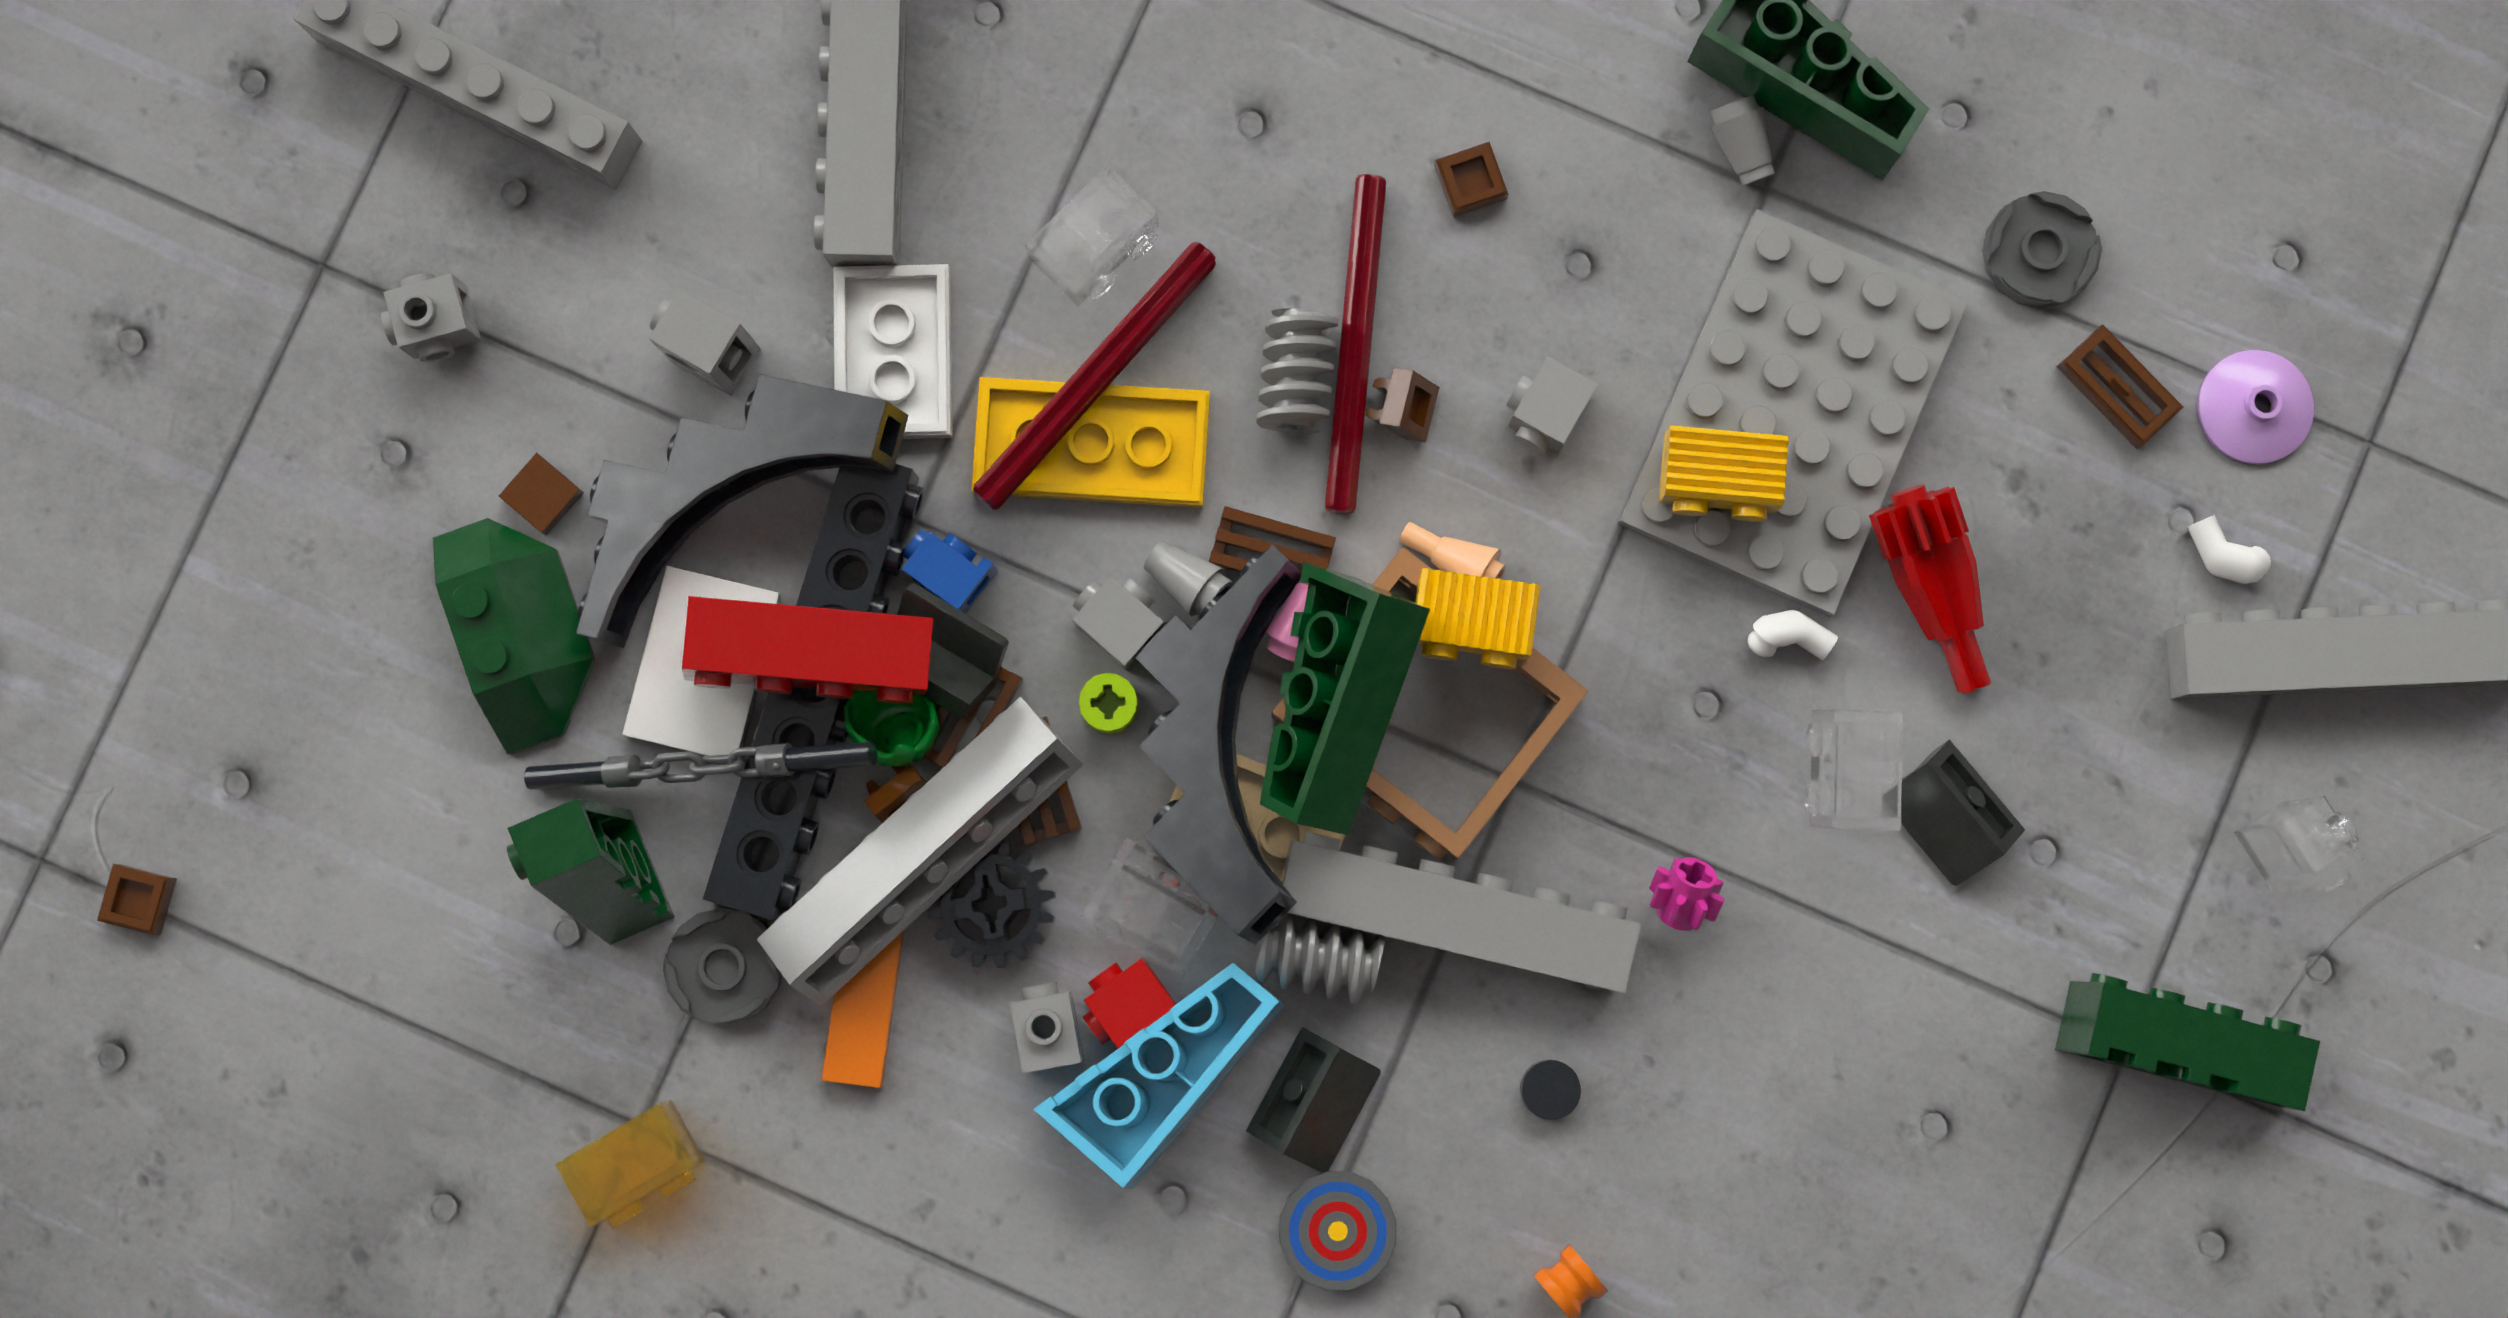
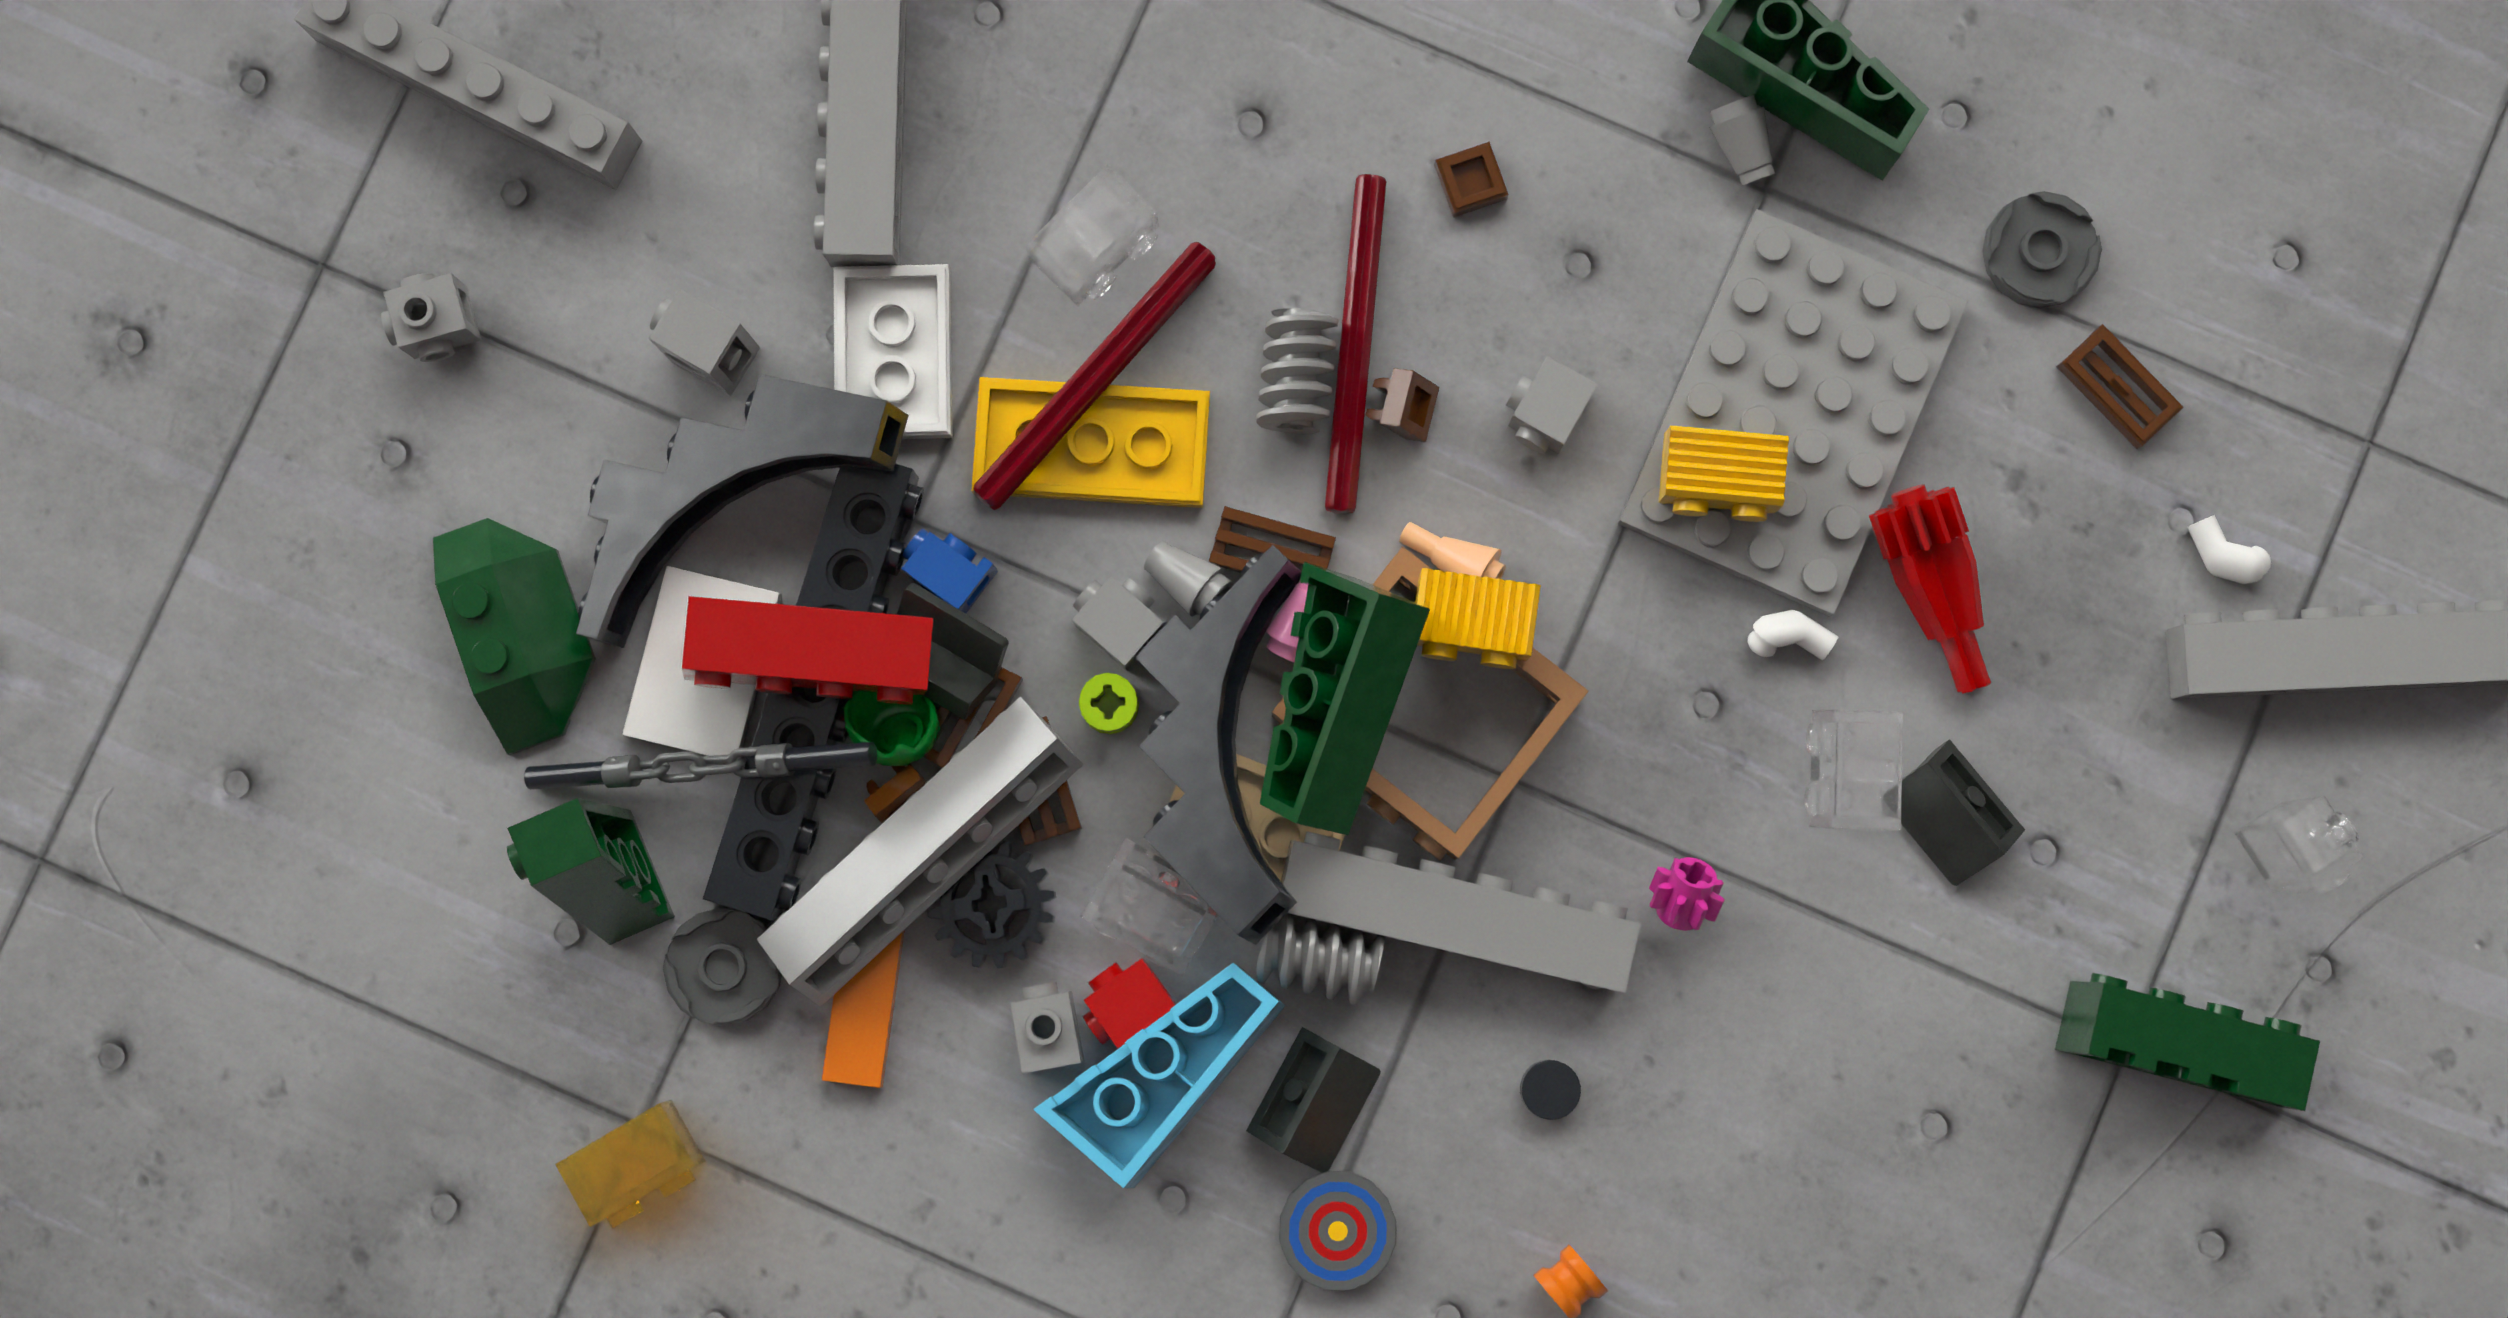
reddish brown tile [97,864,177,935] -> none
reddish brown tile [498,452,584,536] -> none
lavender dish [2197,350,2314,465] -> none

